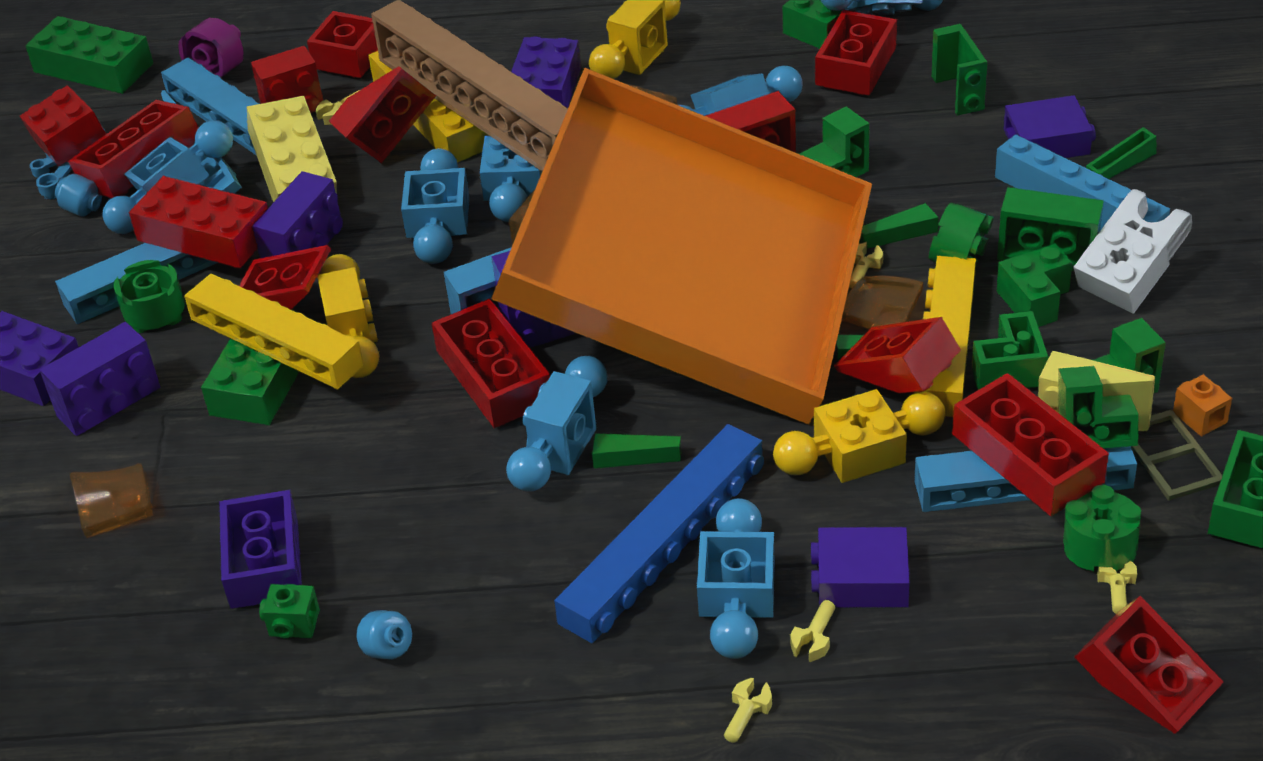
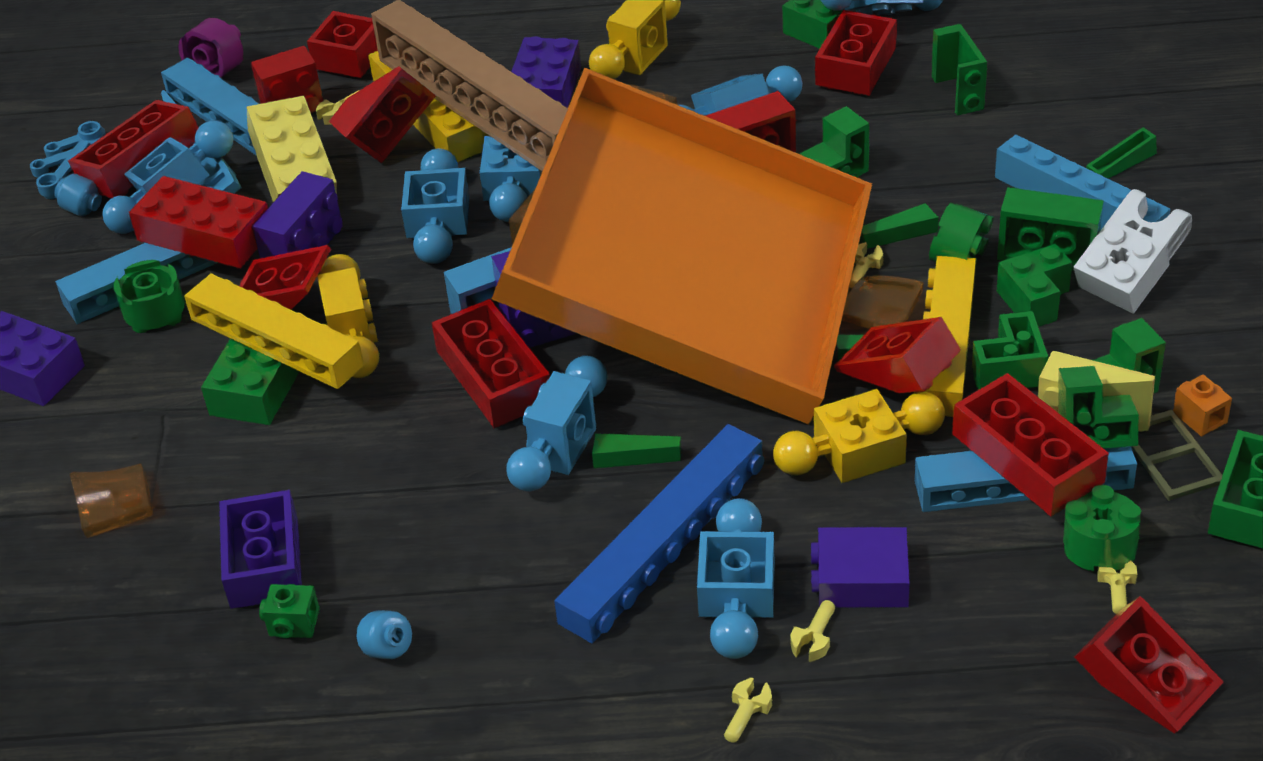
red brick [19,85,106,167] -> none
green brick [25,16,153,94] -> none
dark purple brick [39,321,161,436] -> none
dark purple brick [1004,95,1096,158] -> none

